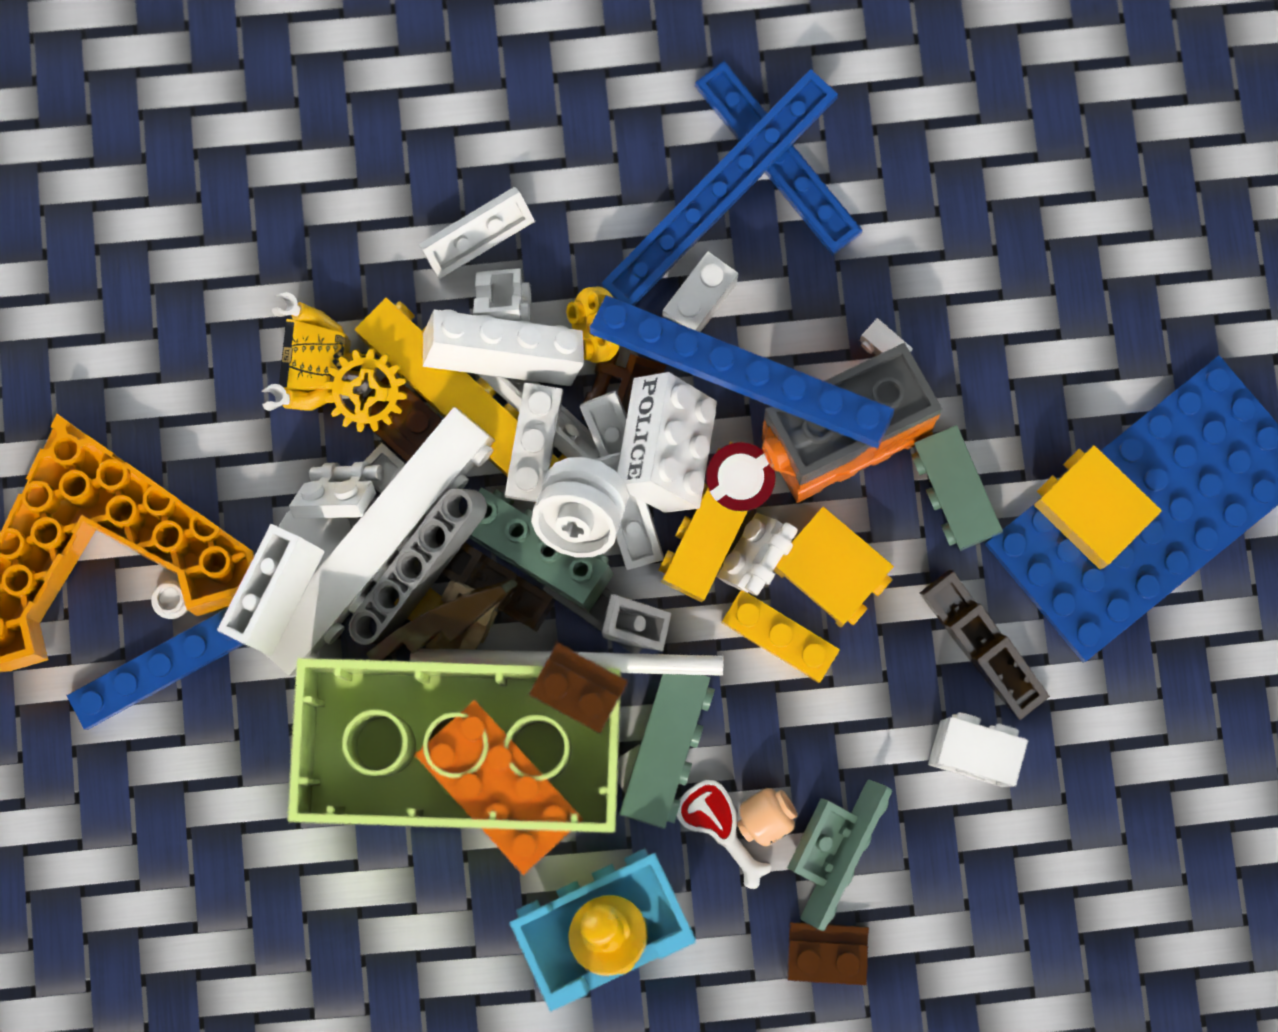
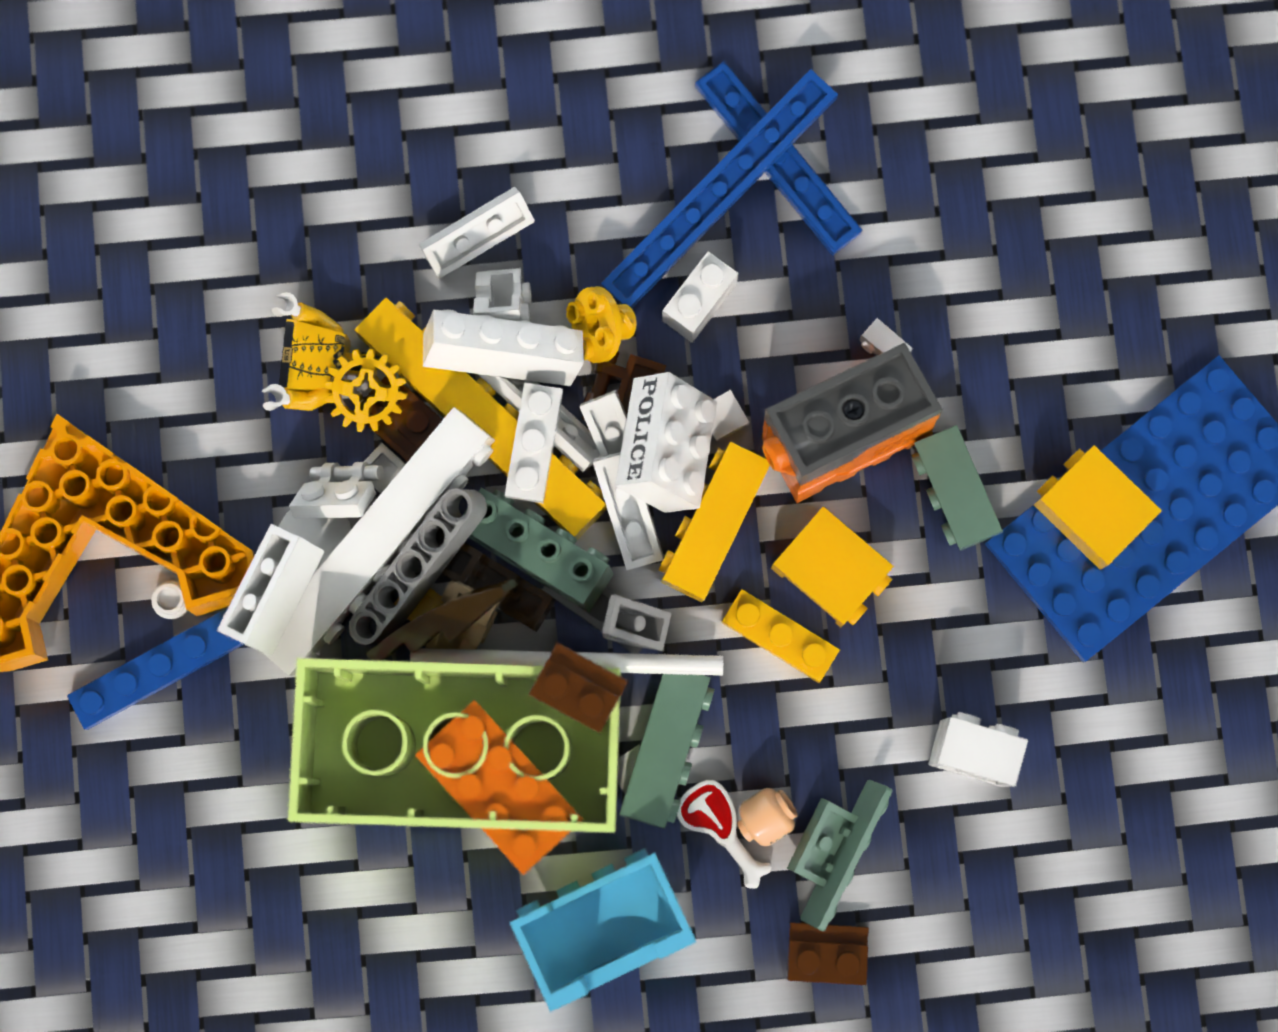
white wheel [531,457,629,557] -> none
yellow plate [569,895,648,976] -> none
blue plate [590,295,894,449] -> none
sticker [706,442,776,511] -> none
white plate [717,512,798,596] -> none
dark brown slope [919,570,1050,720] -> none
none -> white tile [712,390,749,442]

